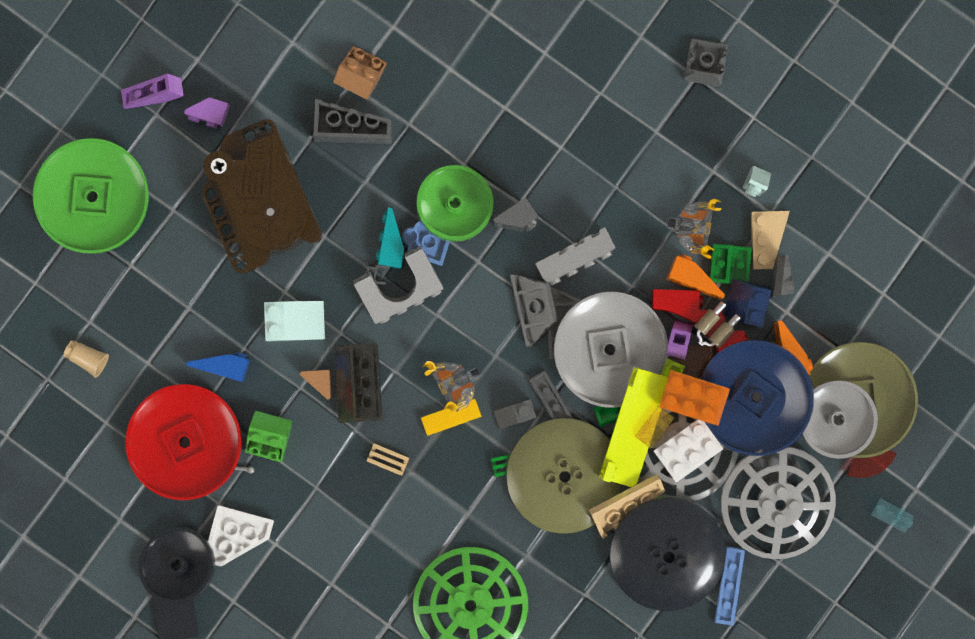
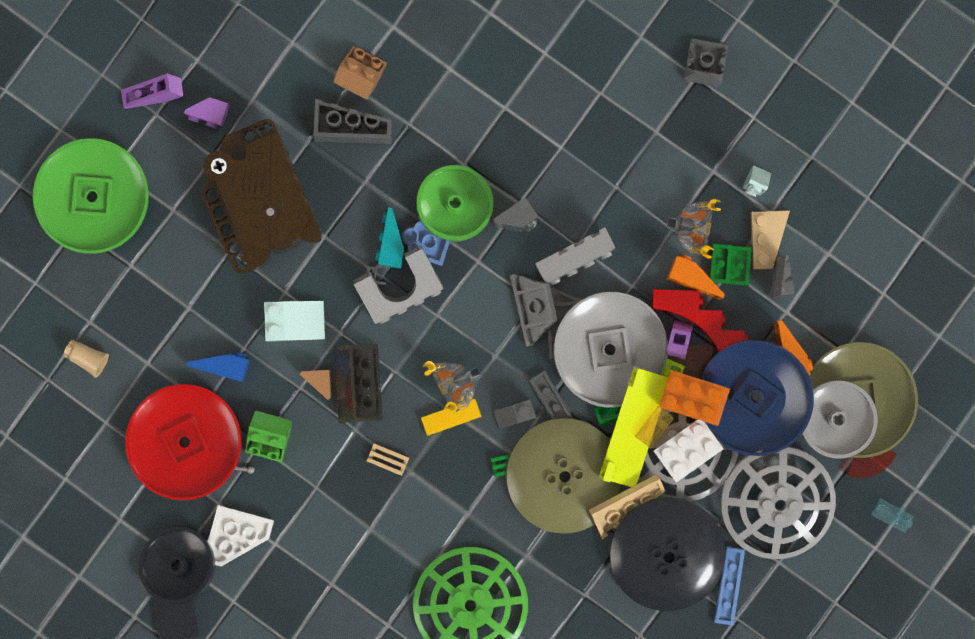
dark tan piece [694,301,741,348] -> none
dark blue slope [724,278,772,327] -> none

